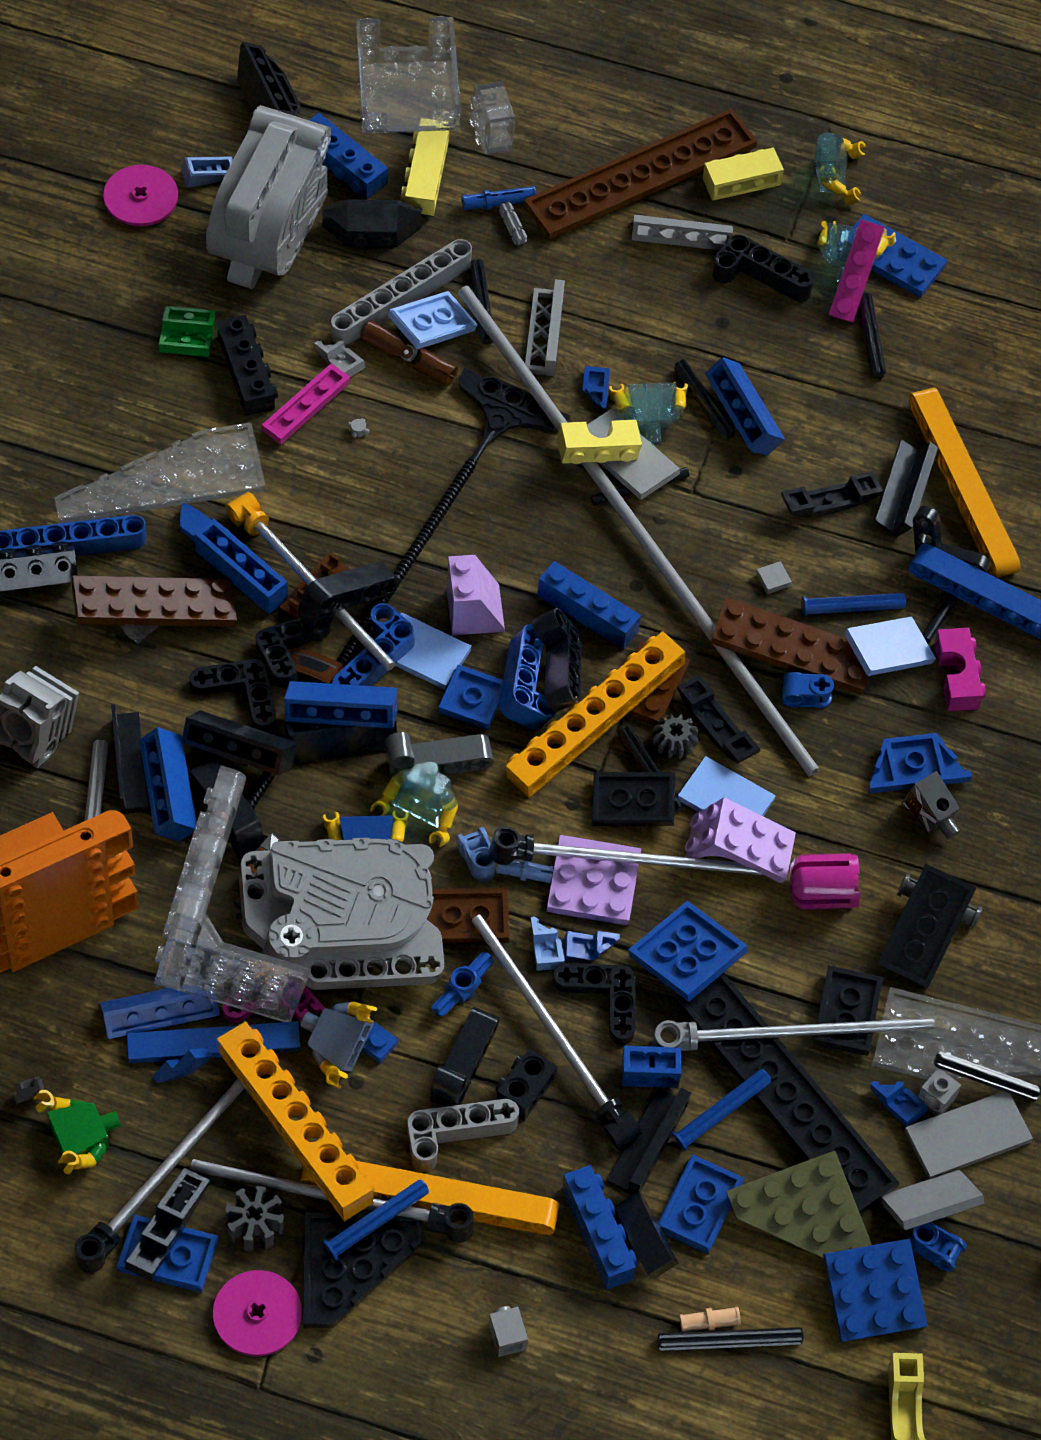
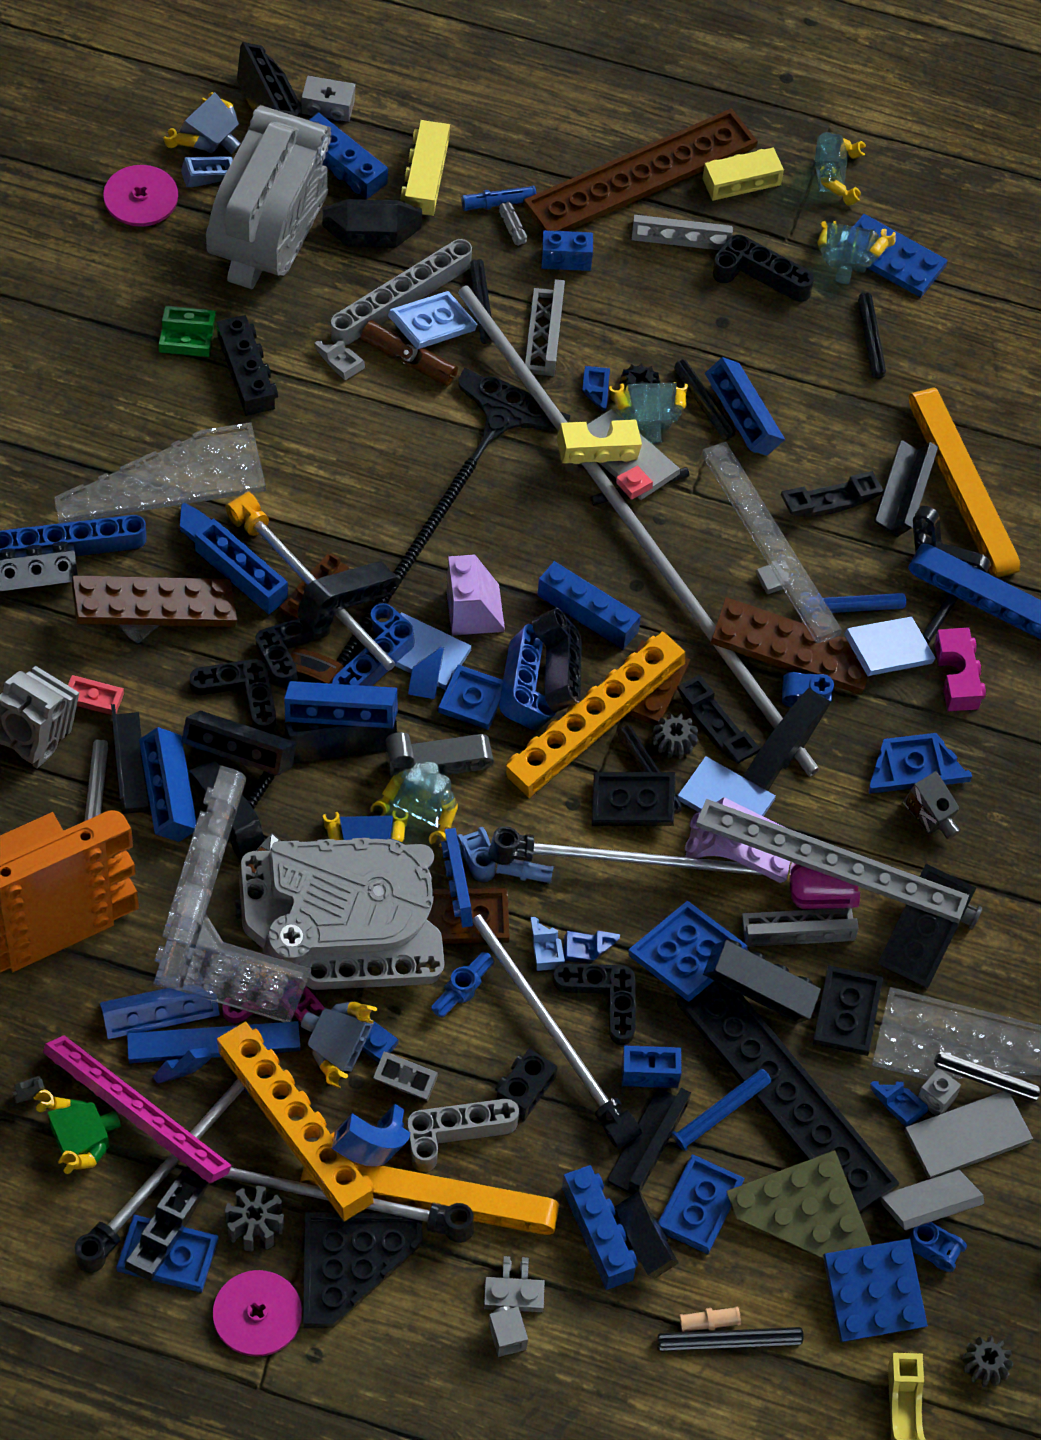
dark pink plate [262,363,350,445] -> none
blue axle [323,1180,429,1261] -> none
light grey piece [348,418,369,438] -> none
clear windscreen [355,16,461,133] -> none
black beam [430,1007,500,1107] -> none
clear brick [469,81,515,154] -> none
lavender plate [547,835,641,926] -> none
flat silver piece [652,1018,935,1051] -> none
dark pink plate [829,219,885,323] -> none
none -> dark pink plate [43,1035,232,1183]
none -> coral plate [68,675,124,715]
none -> sand blue torso [163,92,241,154]
none -> light grey brick [302,76,355,122]
none -> blue arch [332,1104,411,1166]
none -> light grey brick [373,1051,438,1101]
none -> blue slope [408,647,444,699]
none -> blue plate [441,828,473,928]
none -> light grey hinge [484,1256,545,1312]
none -> blue brick [541,230,593,271]
none -> coral plate [616,465,653,500]
none -> black gear [620,363,661,399]
none -> light grey plate [696,799,969,923]
none -> clear plate [702,441,841,644]
none -> black brick [703,939,821,1023]
none -> light grey fence [741,909,859,947]
none -> black slope [743,688,831,791]
none -> dark grey gear [962,1335,1013,1388]

